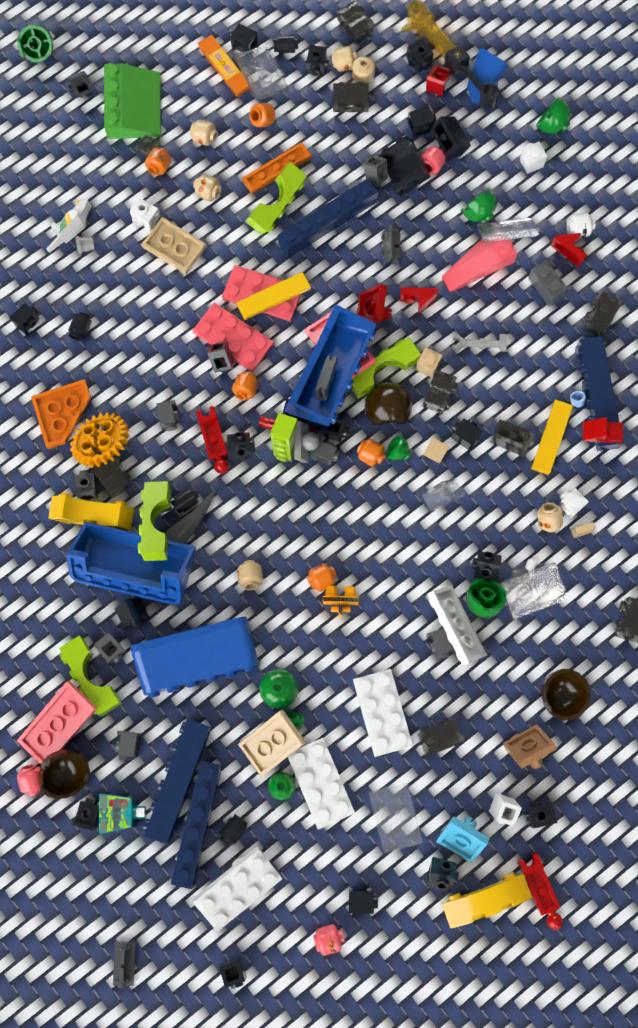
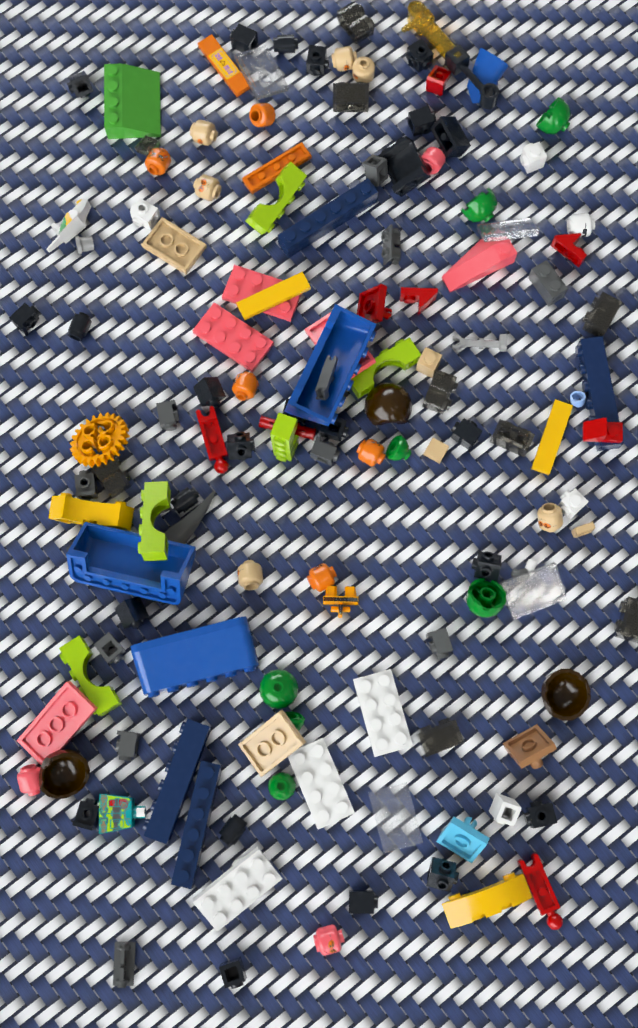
green cylinder [17,25,54,62] -> none
orange plate [31,379,91,449] -> none
brick [207,341,234,373] -> none
light grey tile [294,421,320,463] -> none
clear slope [422,478,465,512] -> none
white plate [427,585,487,666] -> none
none -> black brick [193,377,226,407]

